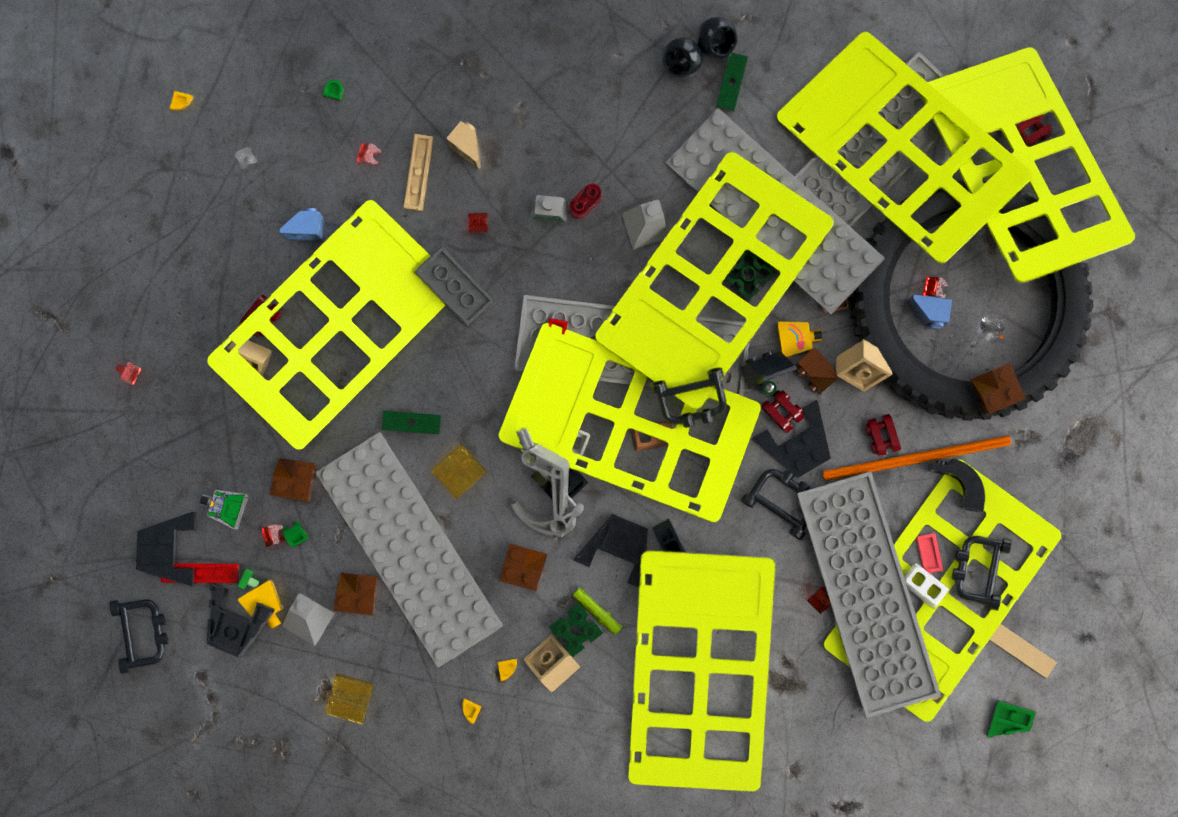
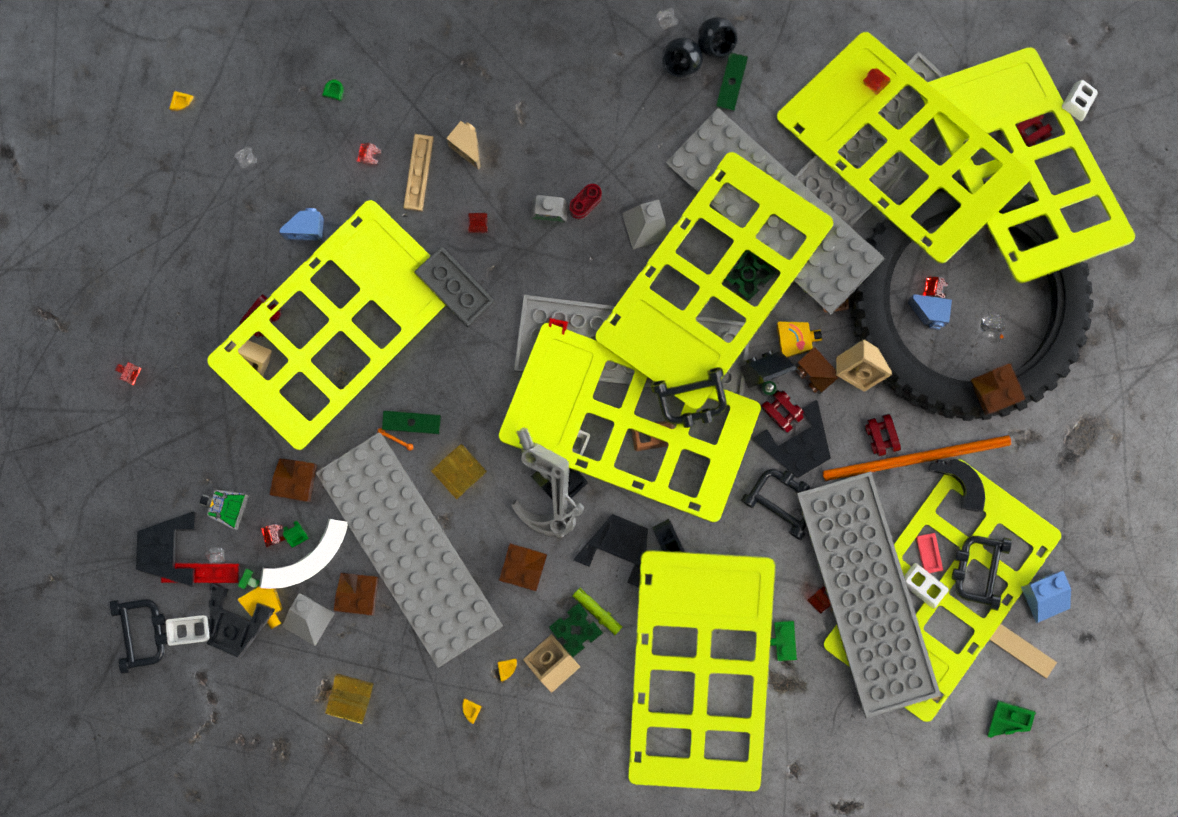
none -> white piece [166,615,210,646]
none -> clear plate [205,547,226,564]
none -> white tile [259,519,348,589]
none -> orange hinge [377,428,414,451]
none -> clear plate [657,8,678,30]
none -> green plate [770,621,797,661]
none -> clear red tile [863,68,890,95]
none -> medium blue slope [1021,571,1071,623]
none -> white piece [1062,80,1098,121]

